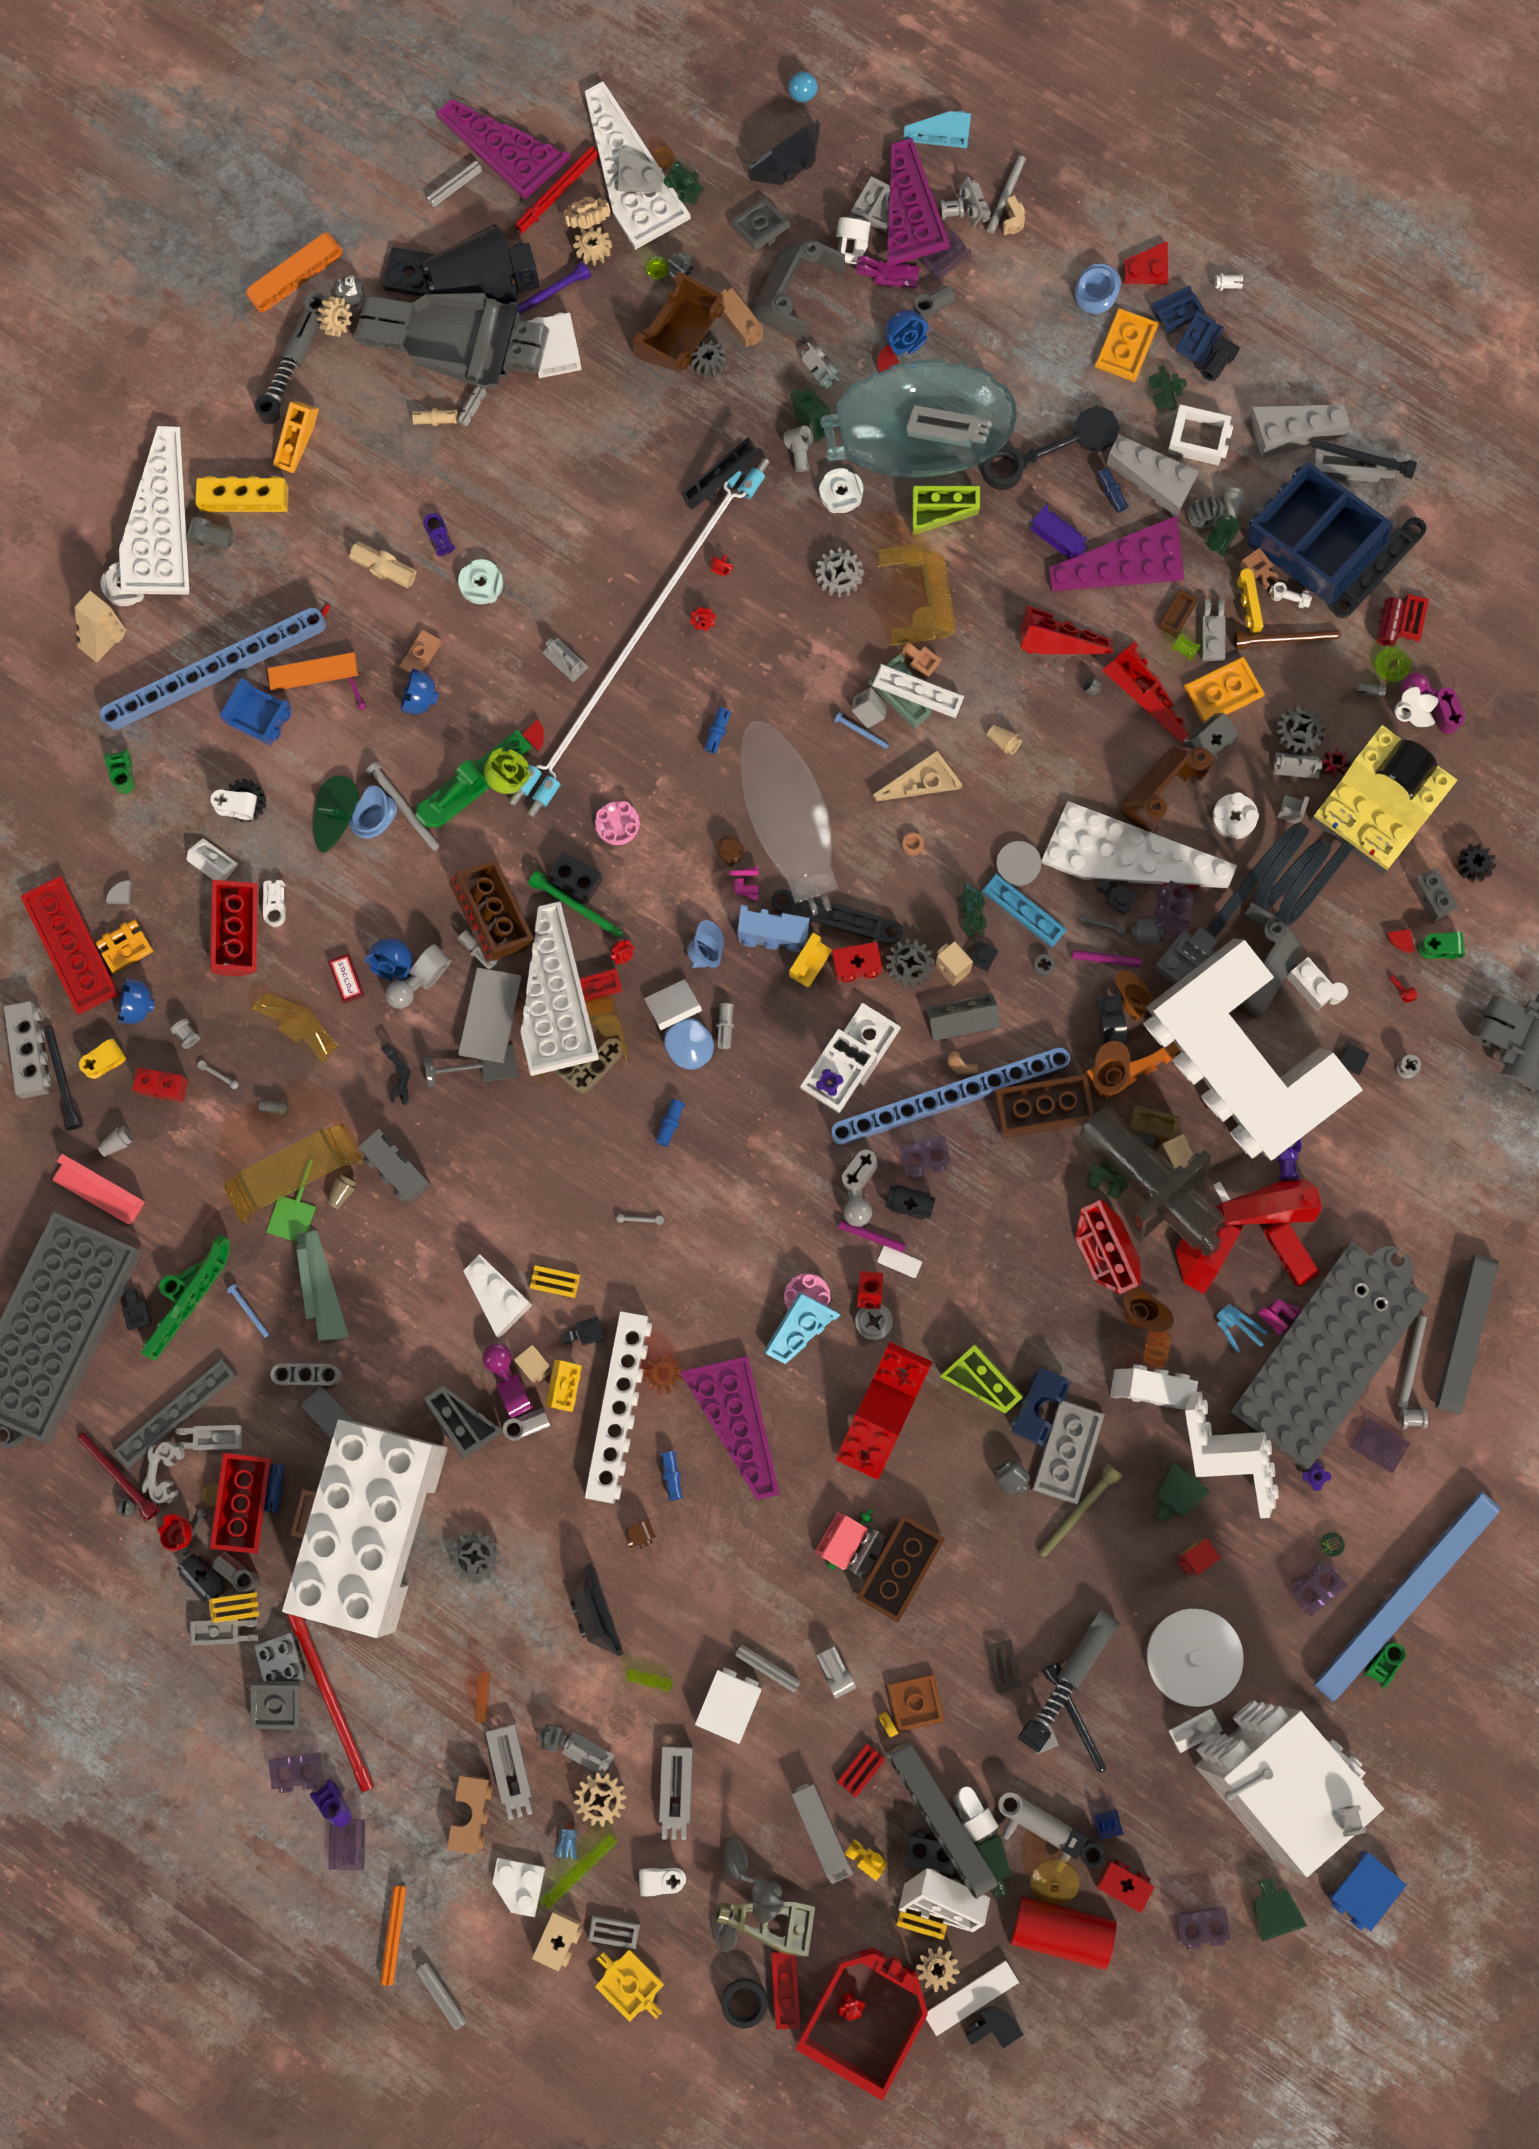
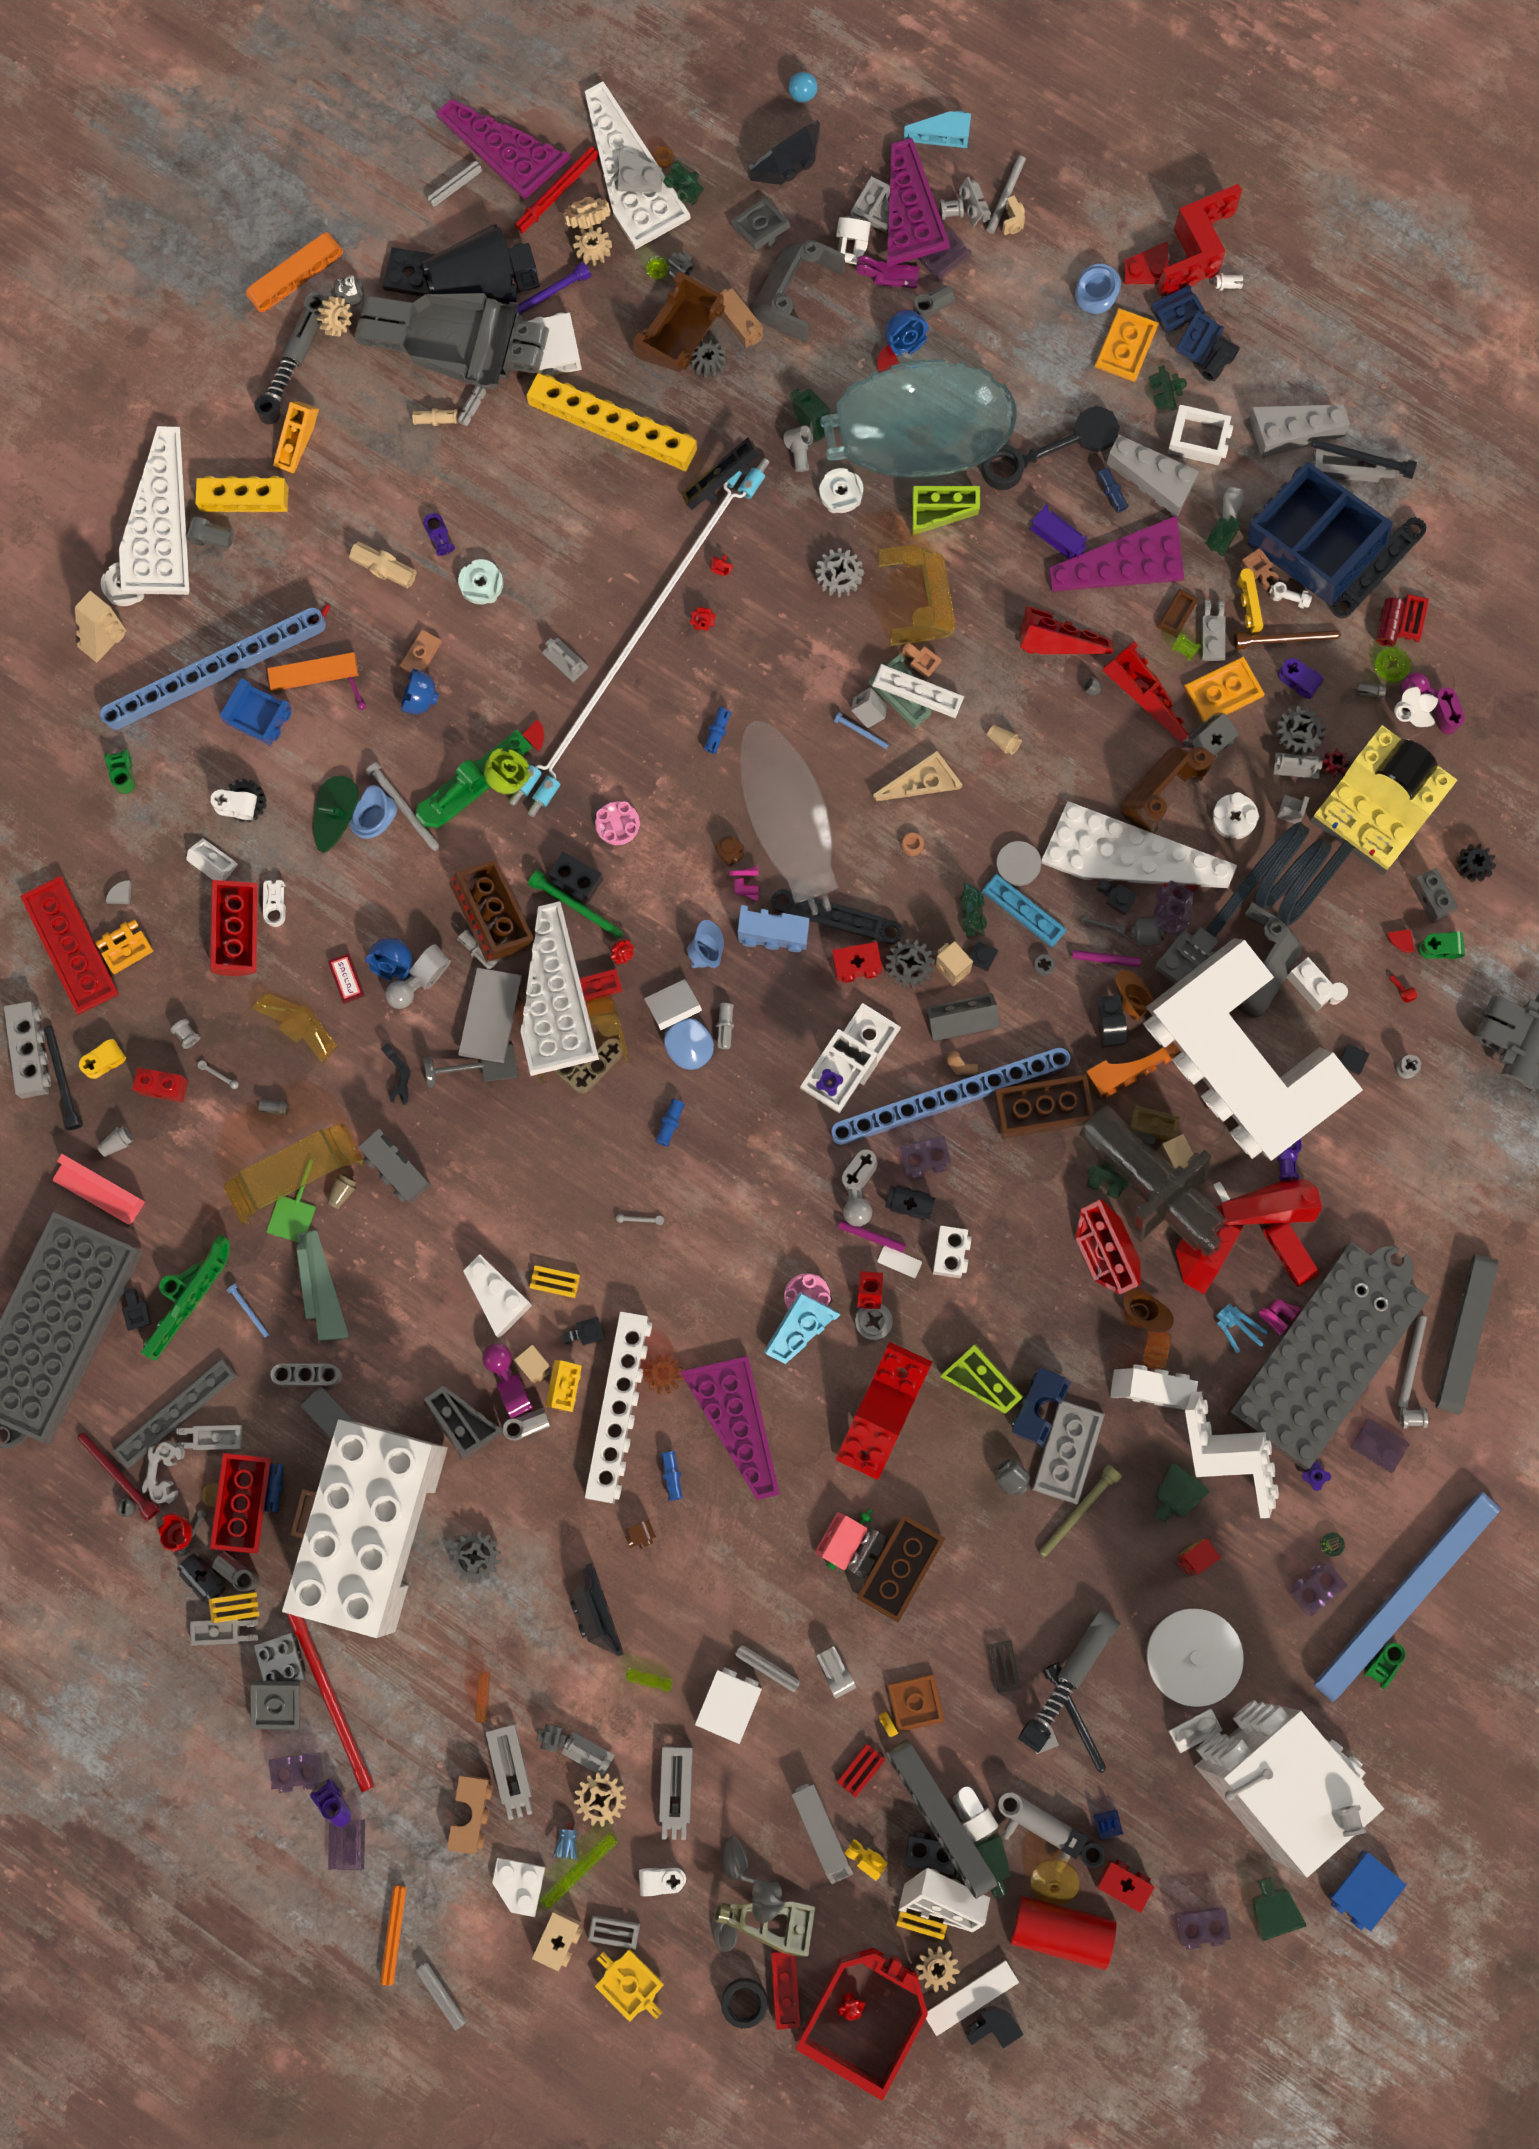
blue cylinder [117,978,155,1024] -> none
yellow bracket [789,933,832,988] -> none
light grey hinge [800,342,840,388] -> none
light grey hinge [907,405,992,448] -> none
dark orange piece [1093,1041,1130,1095] -> none
dark grey gear [1187,496,1226,530] -> none
none -> yellow brick [527,373,697,472]
none -> white brick [933,1226,972,1278]
none -> red bracket [1157,184,1242,297]
none -> dark purple piece [1278,658,1324,699]

